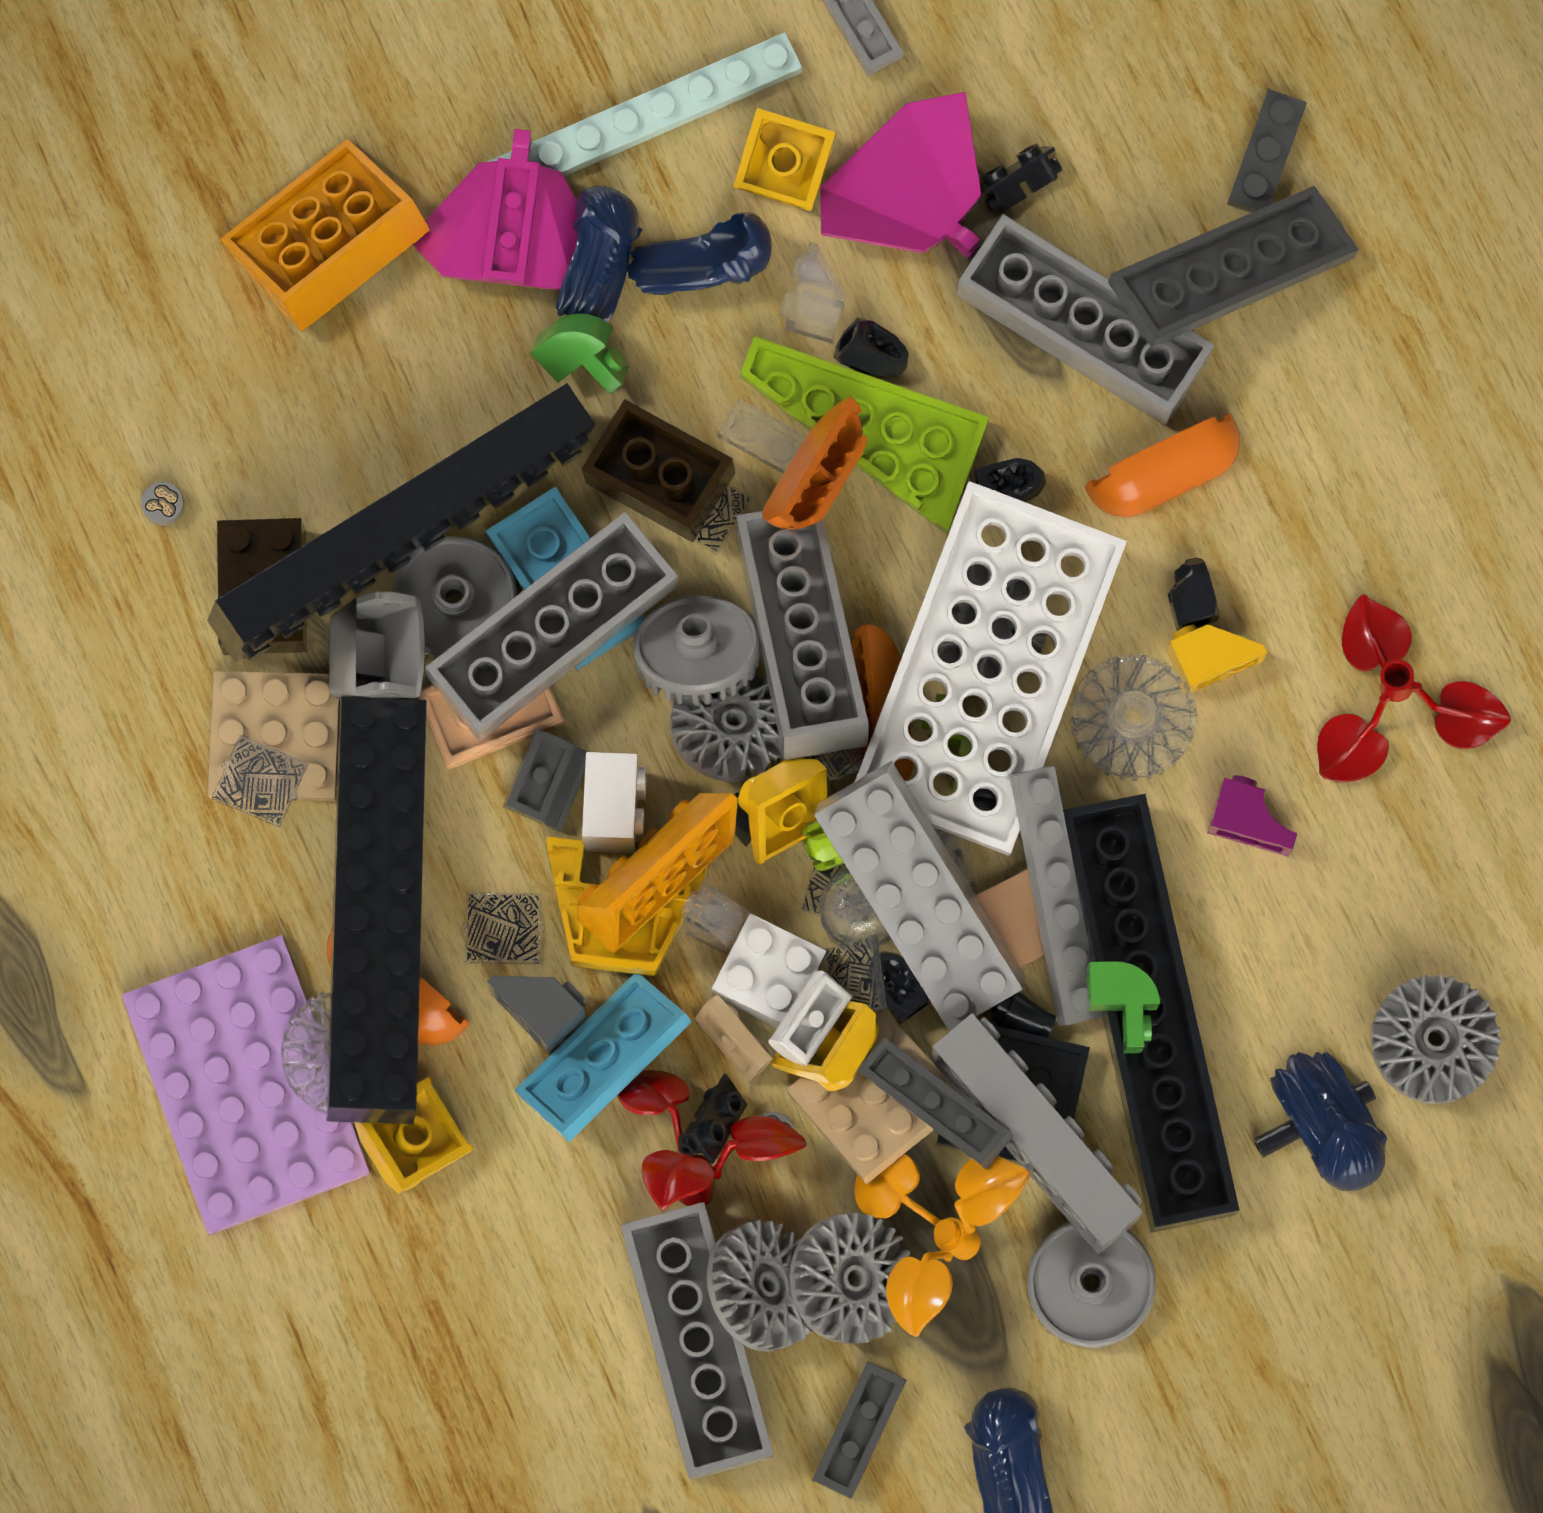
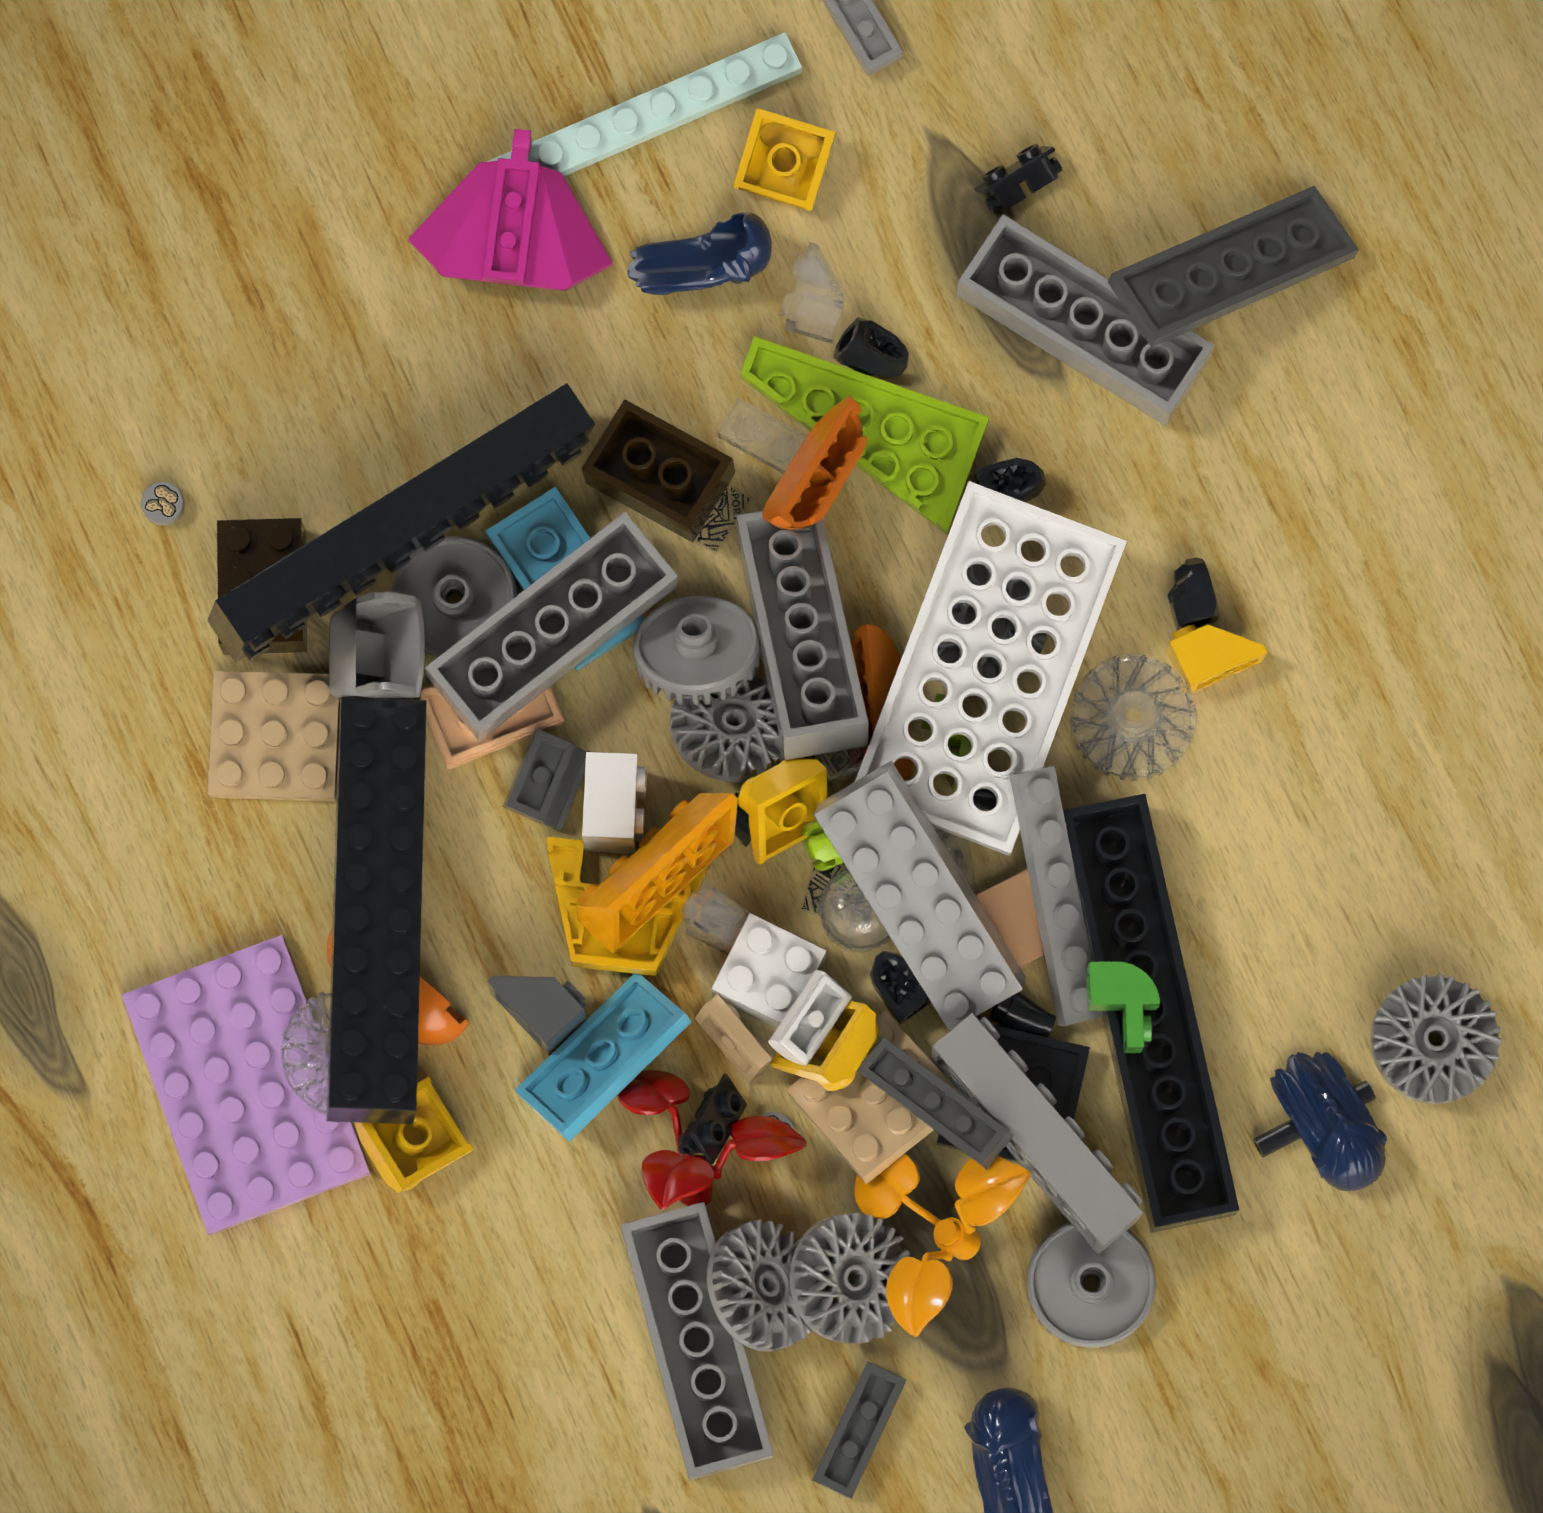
clear piece [211,735,308,828] -> none
light orange slope [220,138,430,332] -> none
clear piece [462,893,545,964] -> none
bright green brick [530,314,629,394] -> none
dark blue hair [556,186,643,323] -> none
dark pink panel [820,92,981,260] -> none
clear piece [824,935,887,1012] -> none
orange brick [1084,413,1240,517] -> none
magenta arch [1207,775,1297,857] -> none
dark grey plate [1227,89,1307,213] -> none
red plant [1317,594,1511,783] -> none

